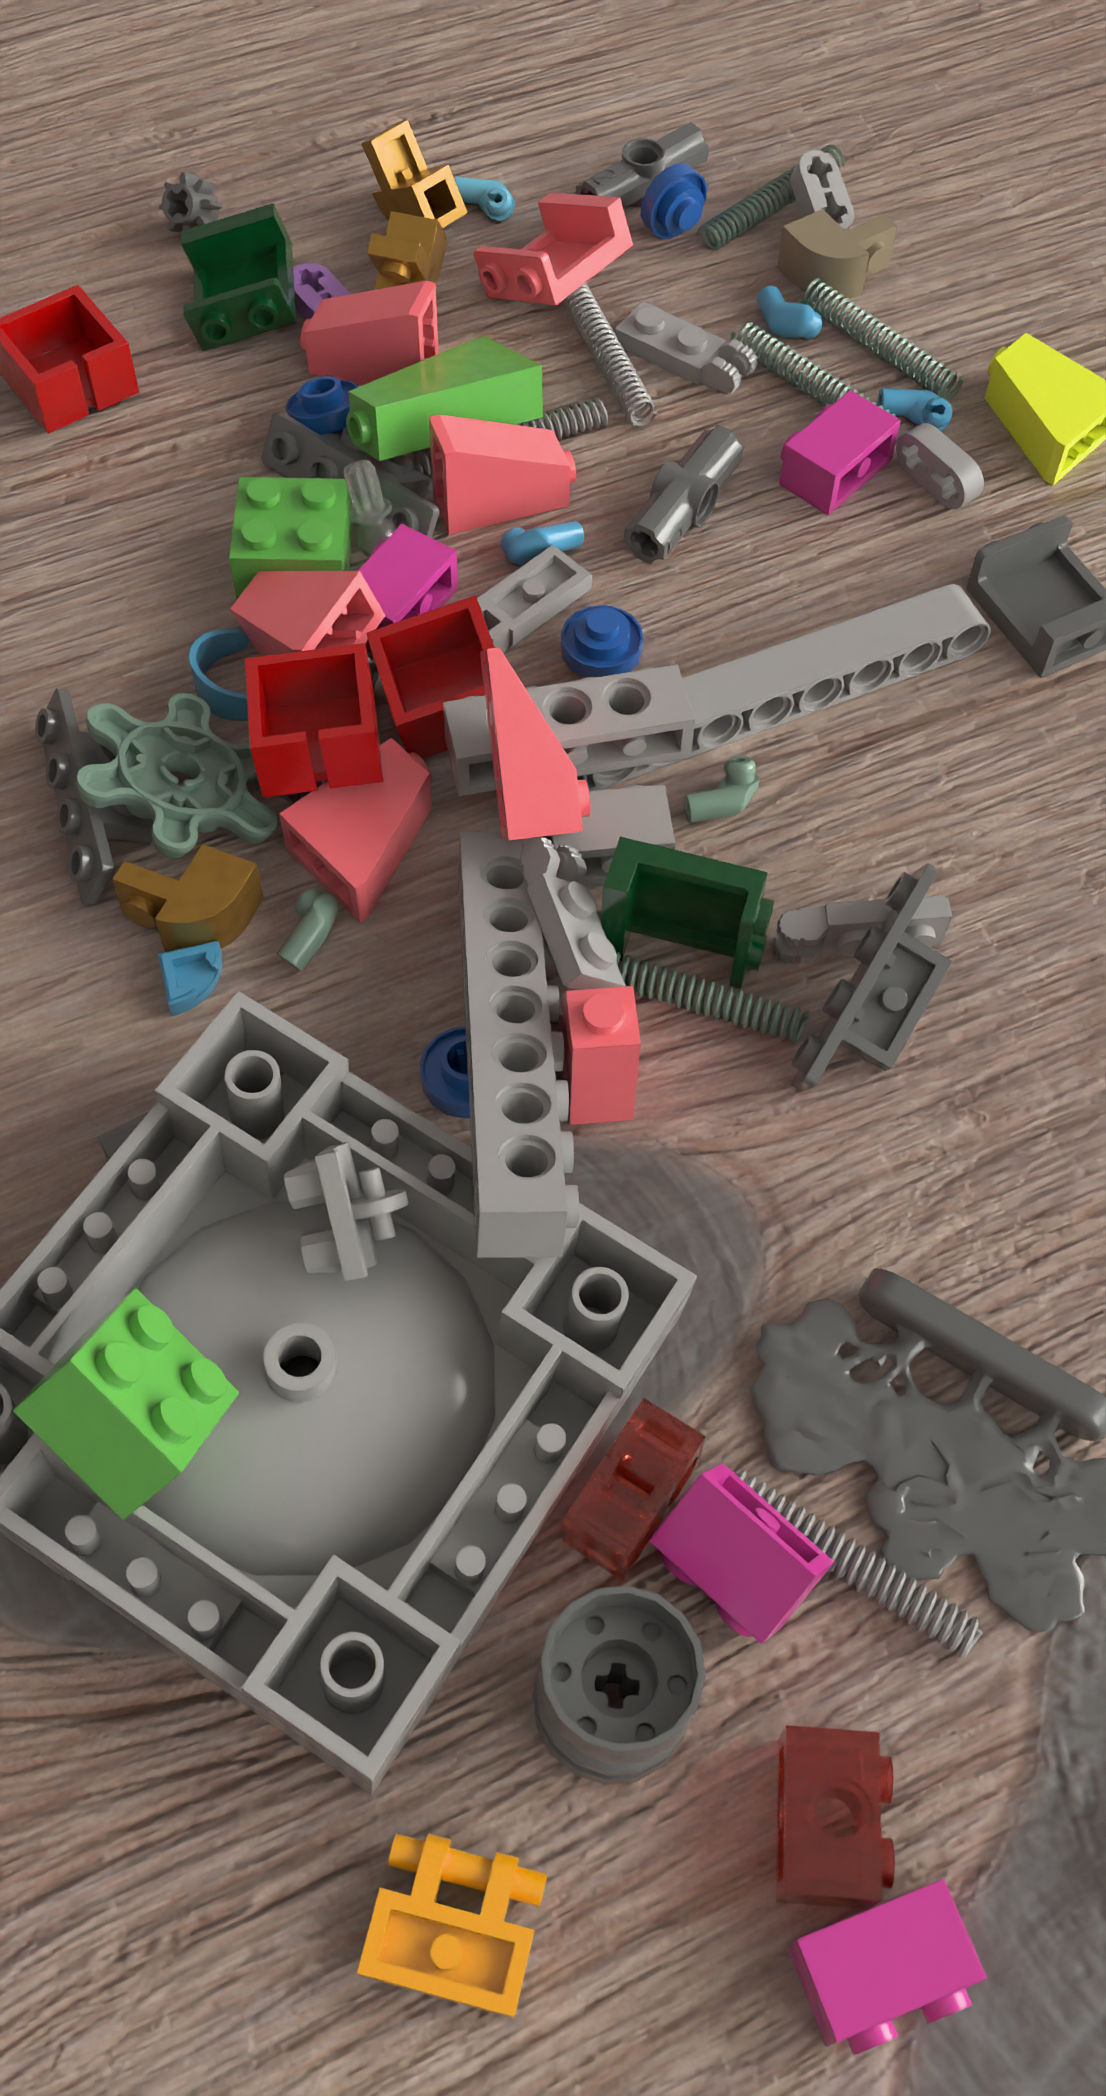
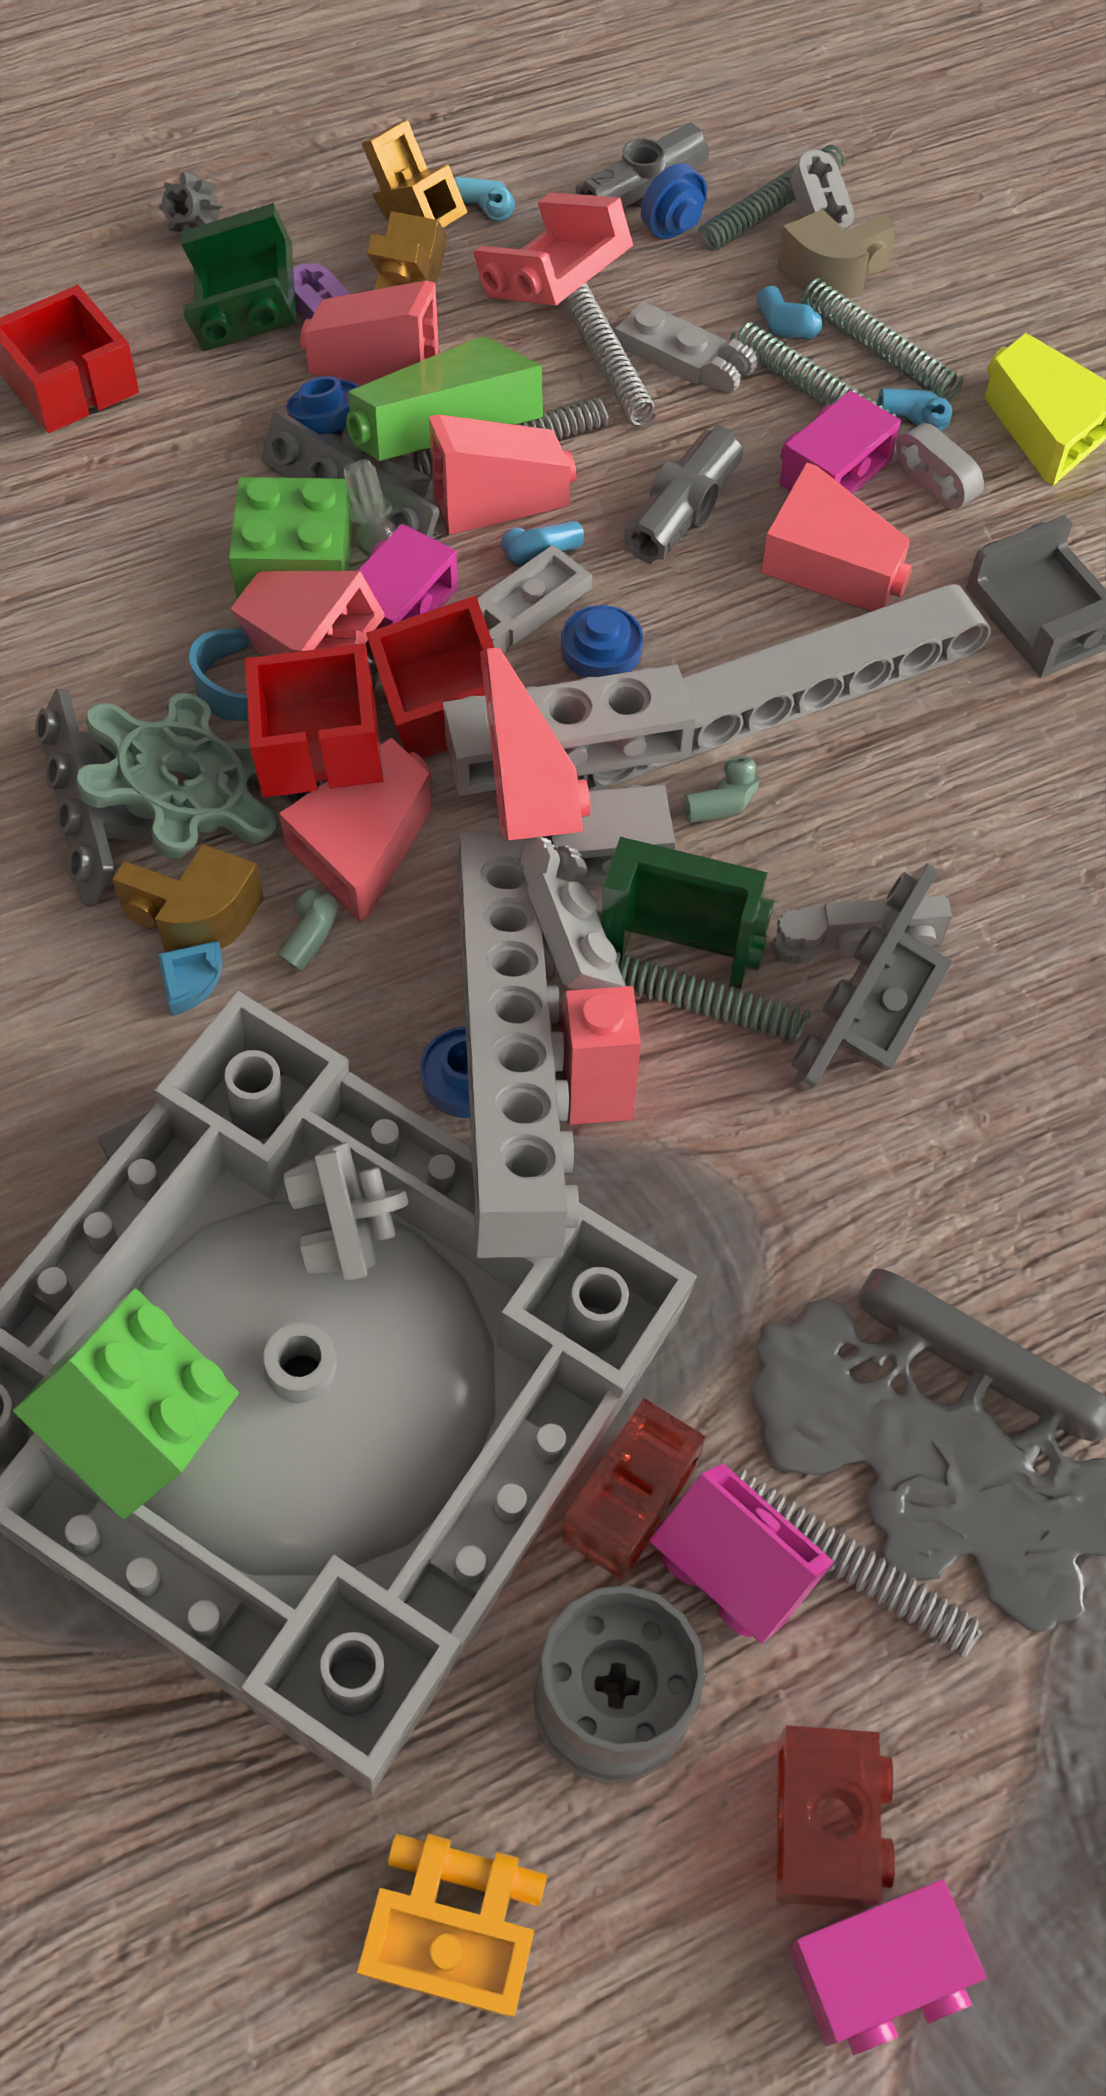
none -> coral slope [761,463,913,612]

